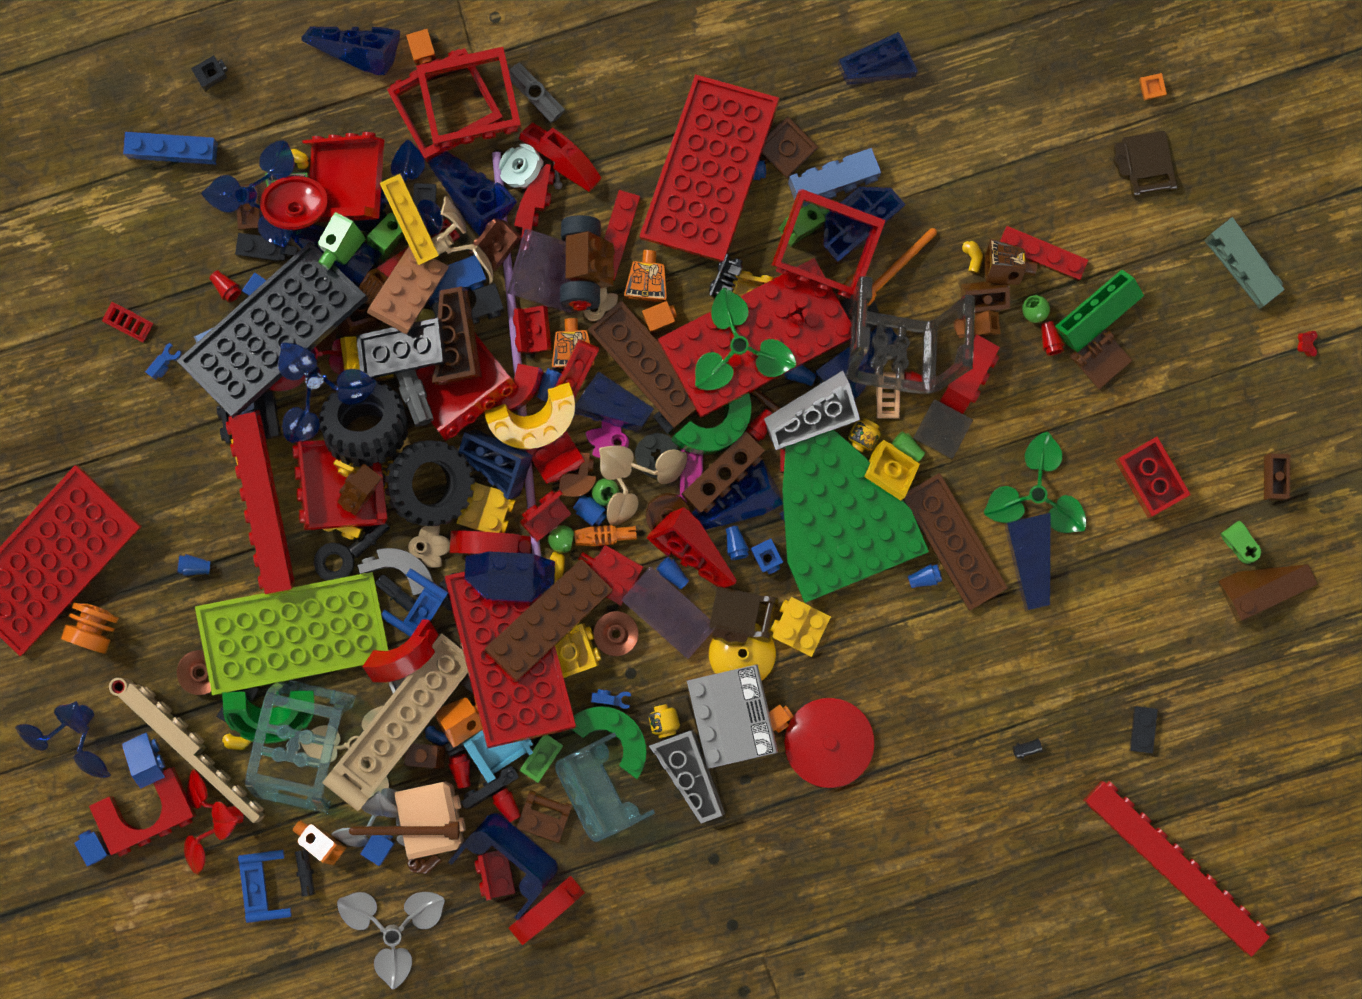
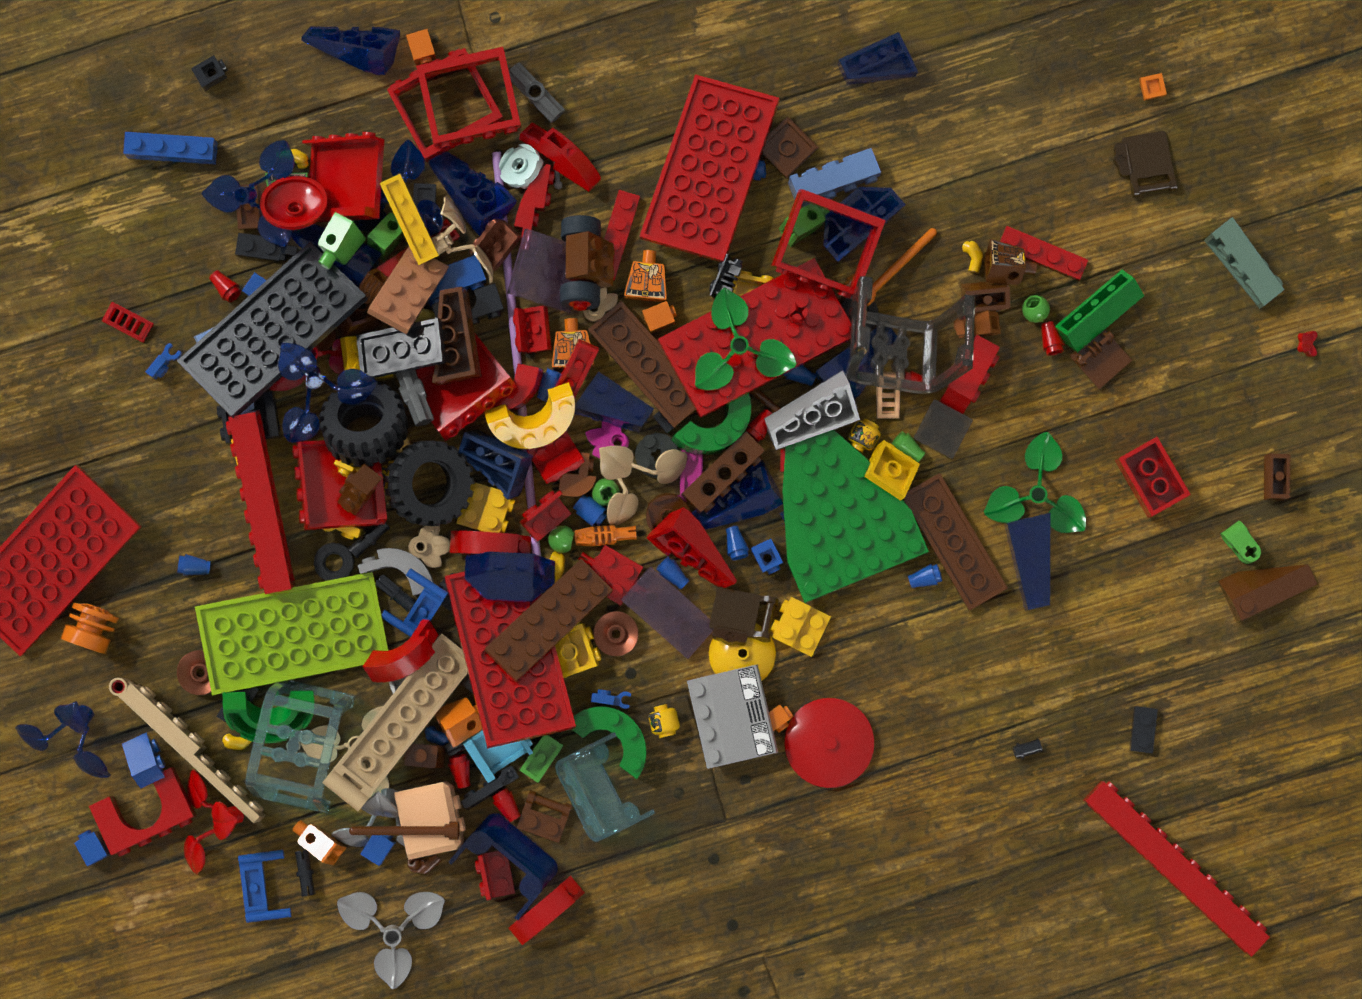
light grey wedge [649,730,725,823] -> none

